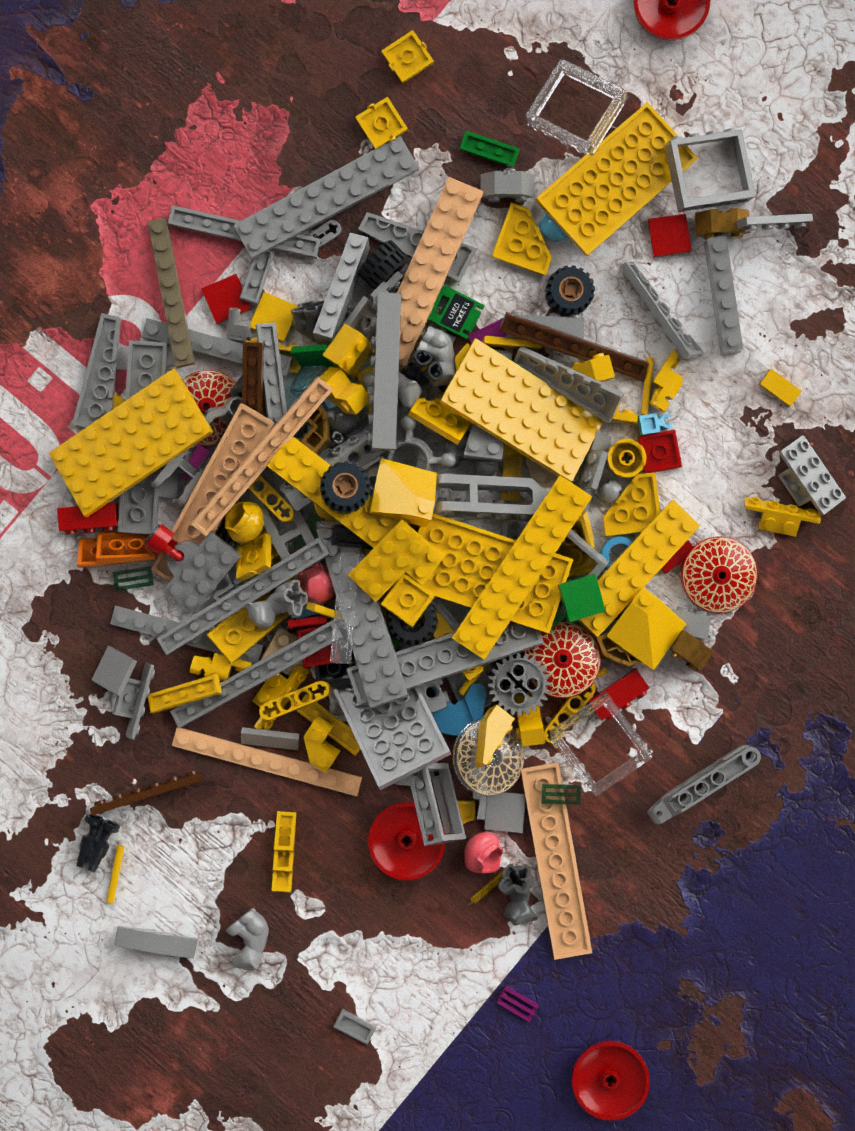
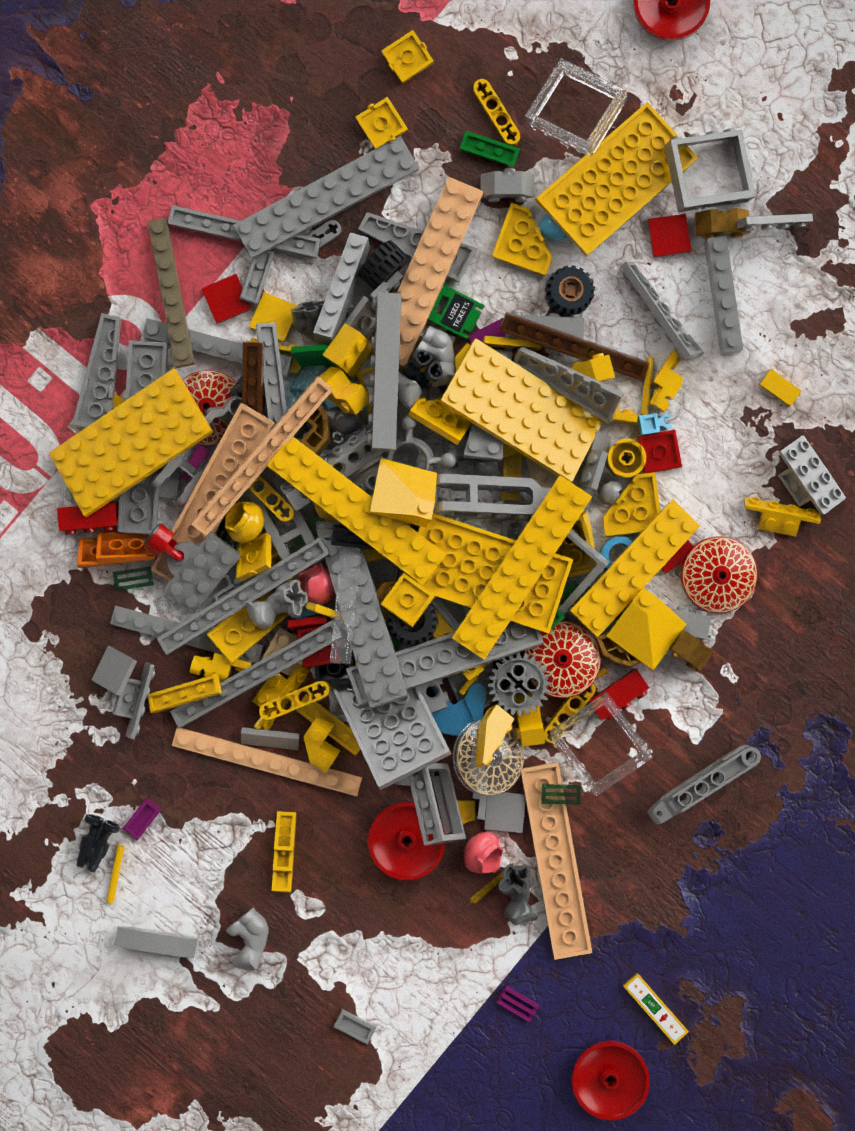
reddish brown plate [90,770,205,816] -> none
light grey piece [226,308,251,341] -> none
black wheel [320,461,370,514] -> none
yellow plate [348,519,431,602] -> none
green tile [558,574,606,622] -> none
none -> magenta tile [122,798,162,840]
none -> yellow beam [473,79,520,146]
none -> tile [623,973,689,1045]

